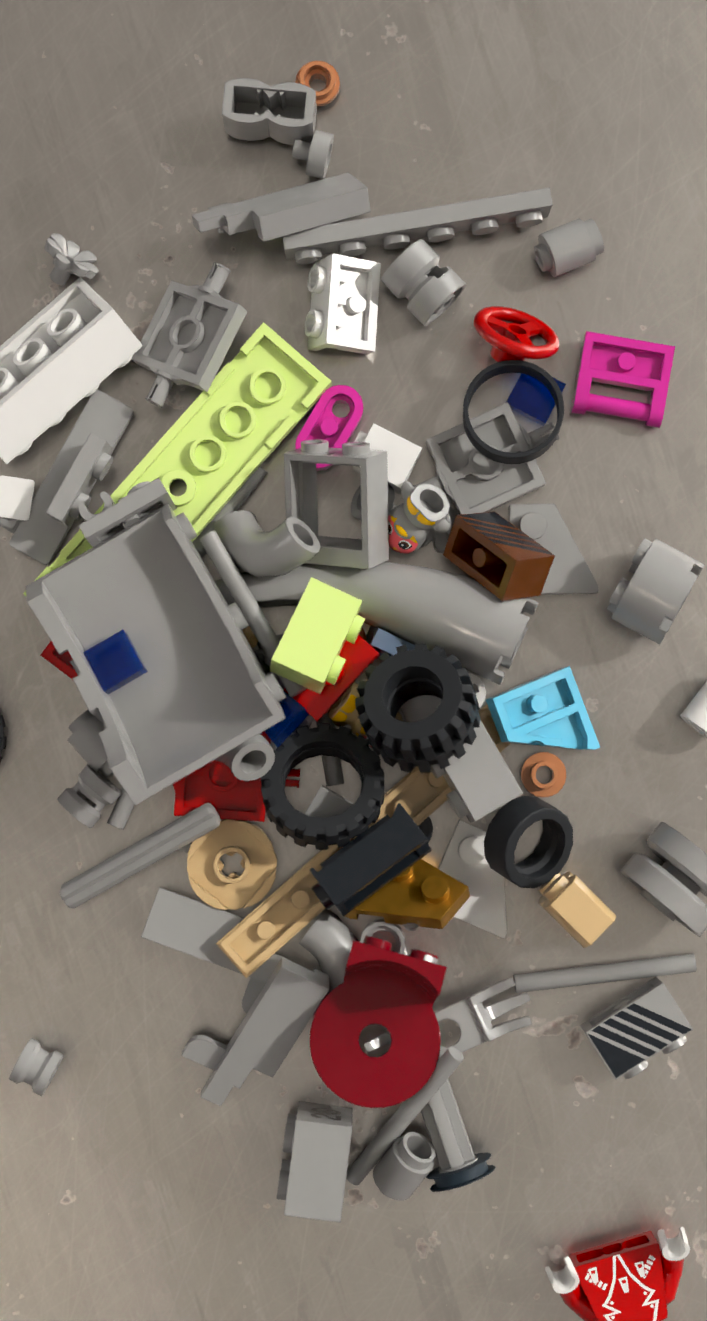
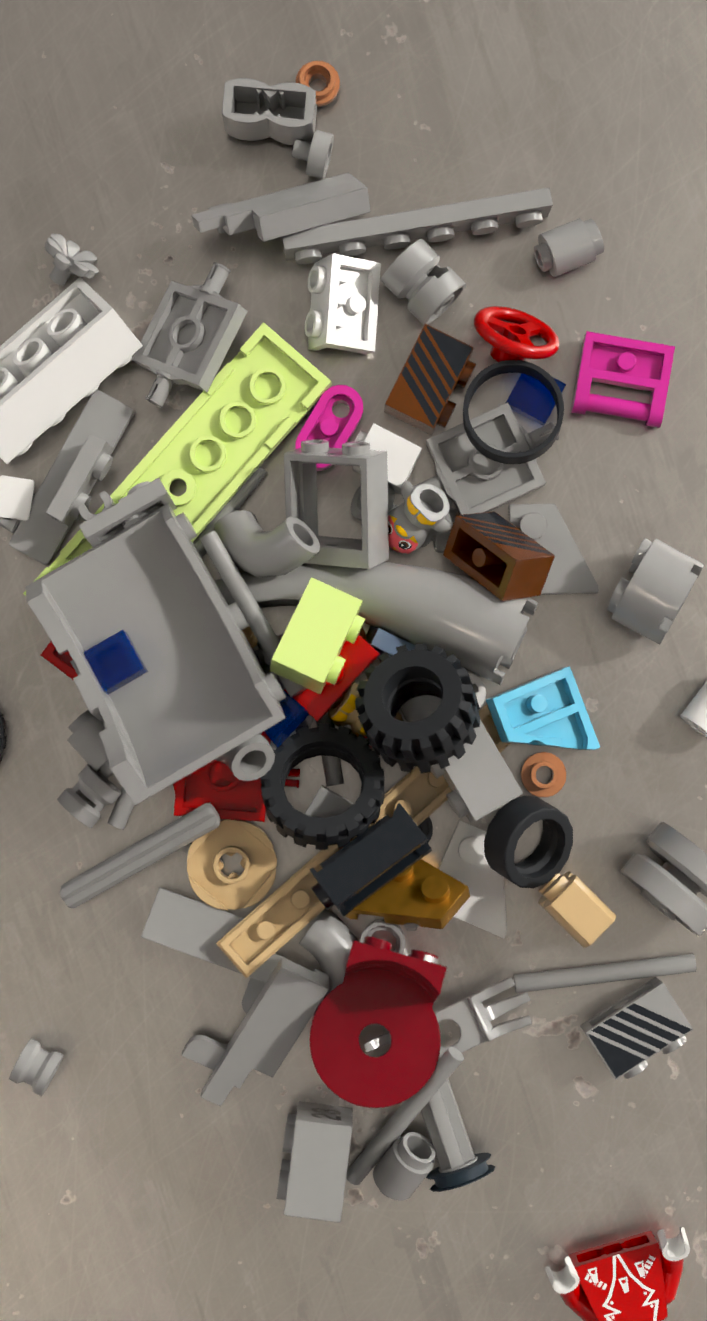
none -> brick [384,324,477,436]

